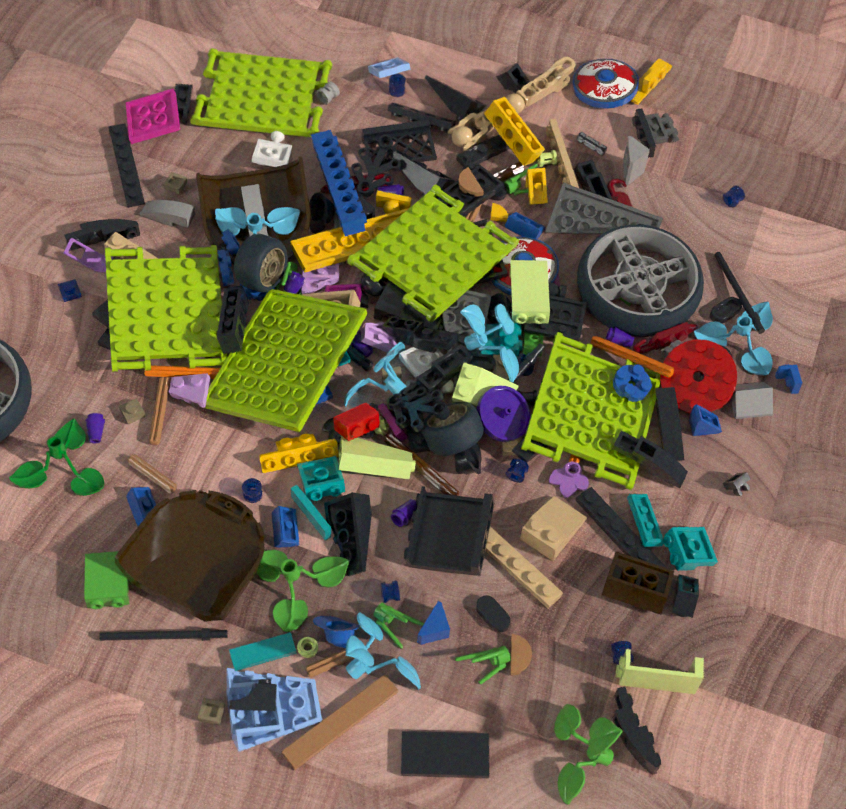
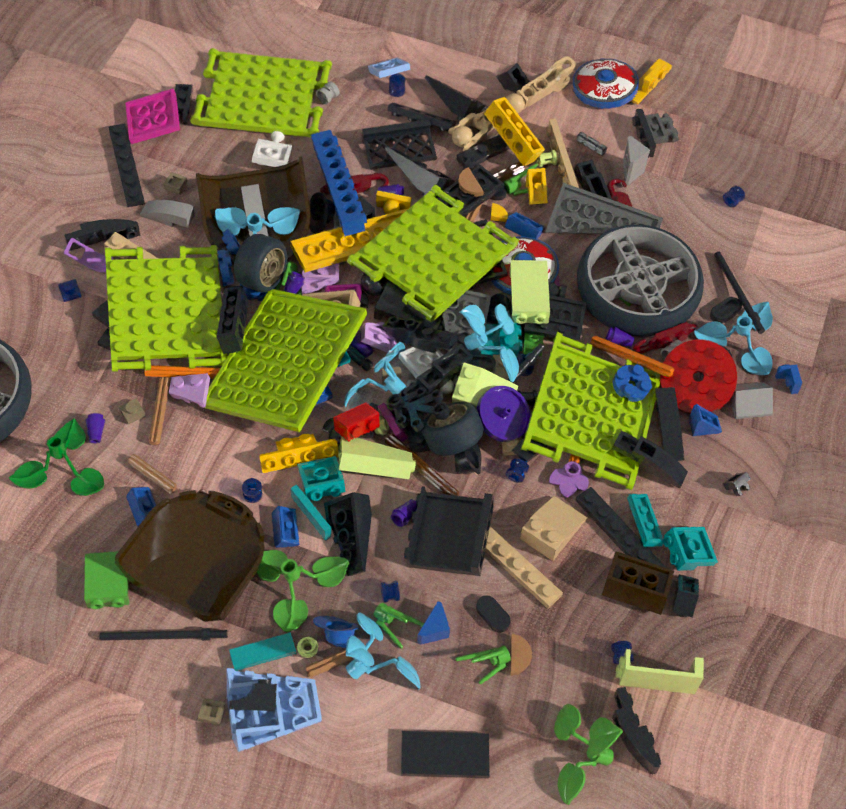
medium nougat tile [281,674,398,770] -> none
black plant [351,134,401,197] -> none

